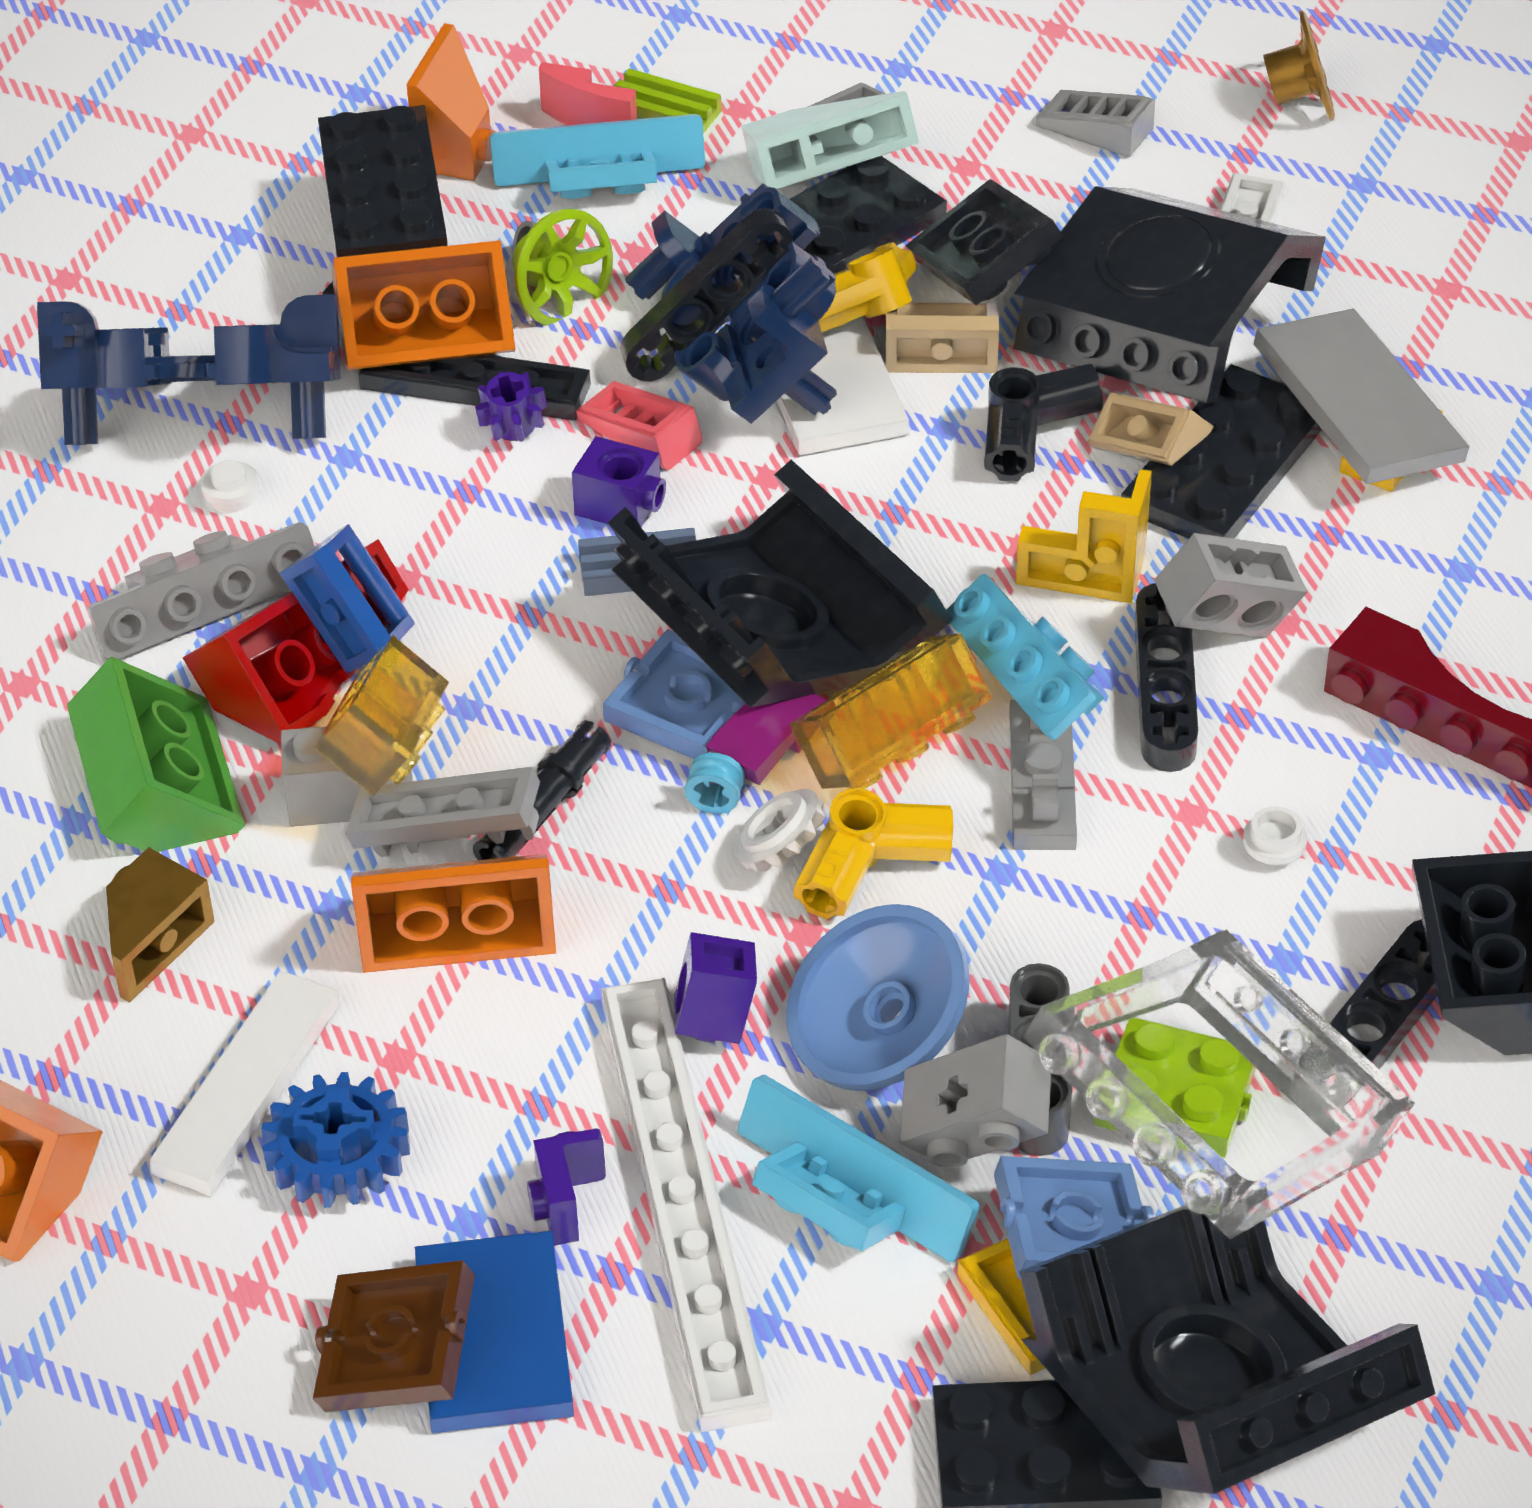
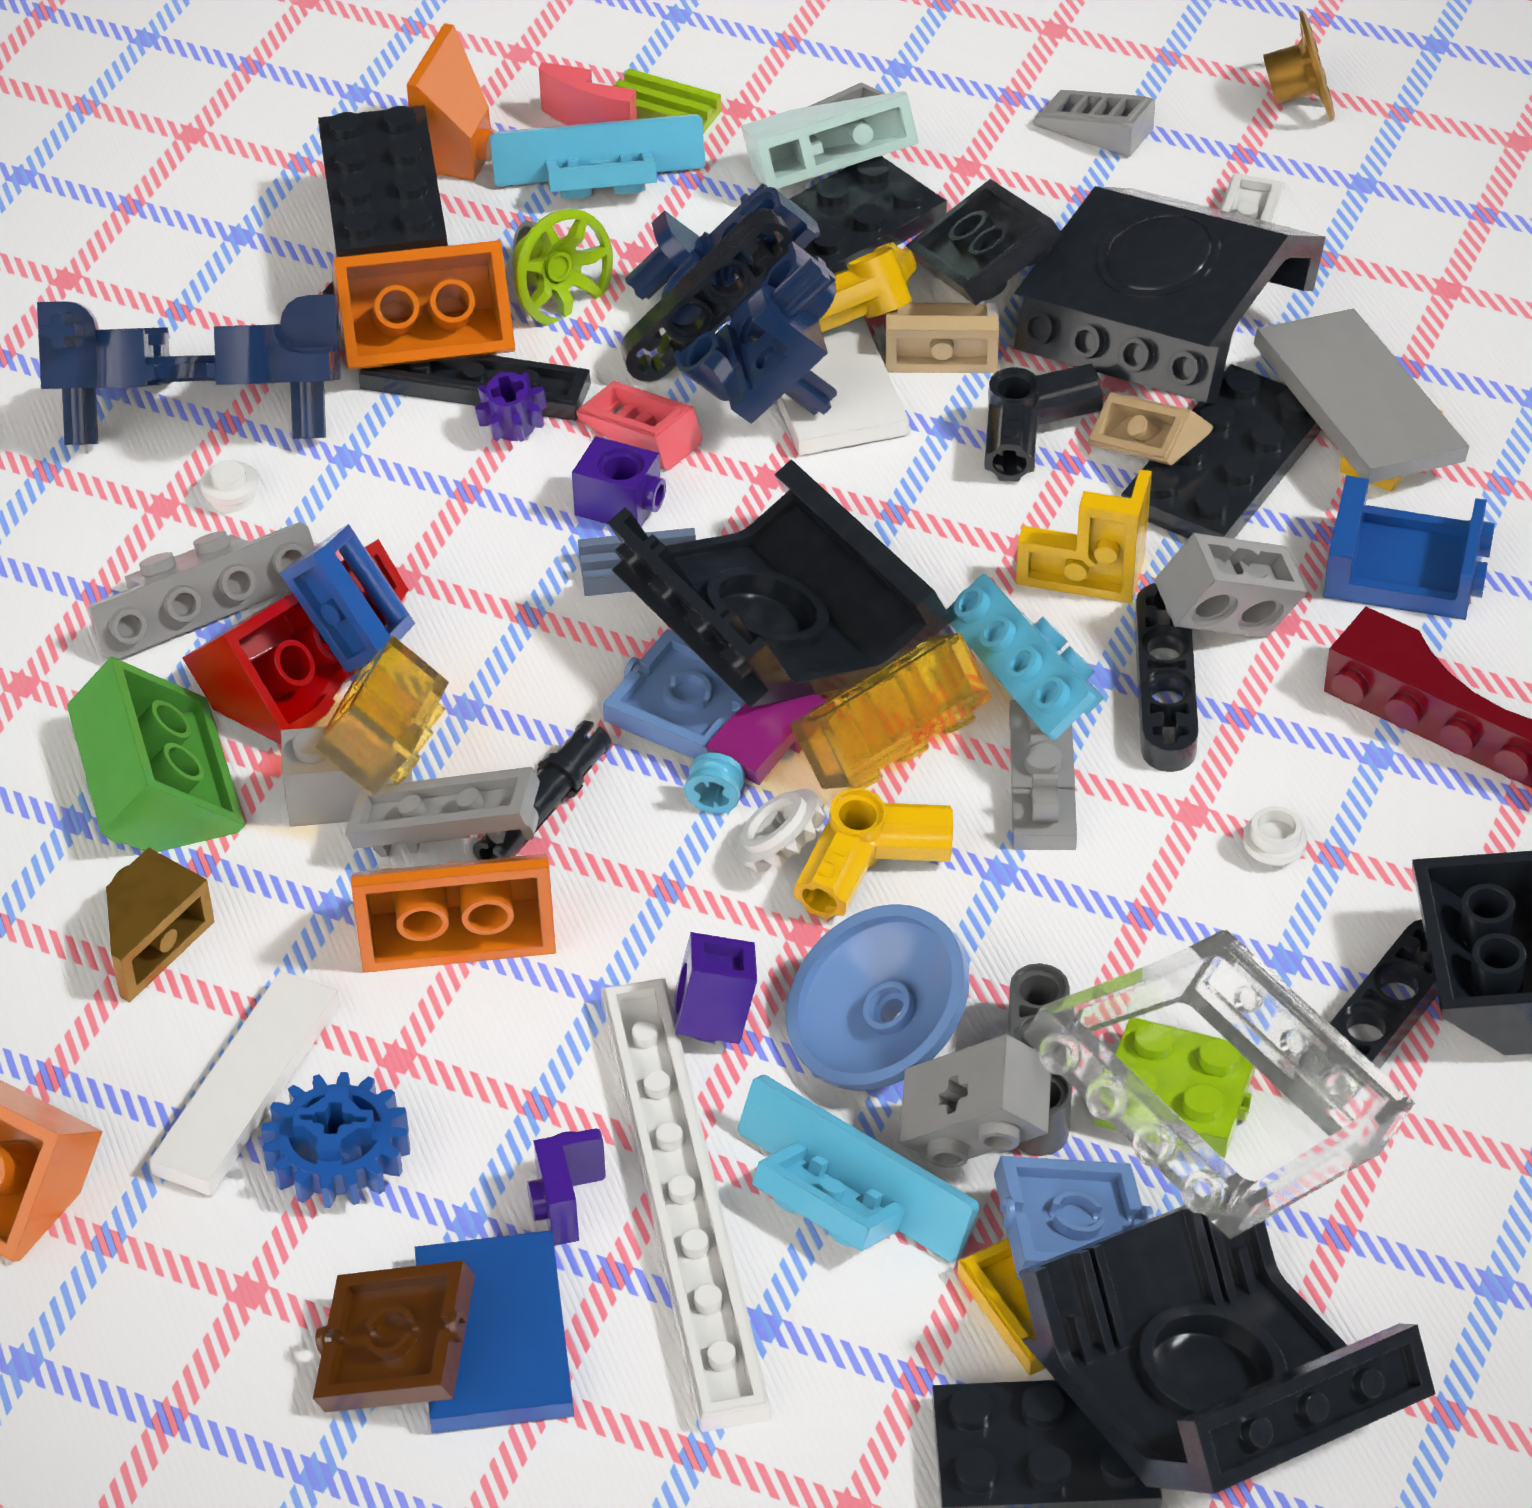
none -> blue panel [1323,475,1495,620]

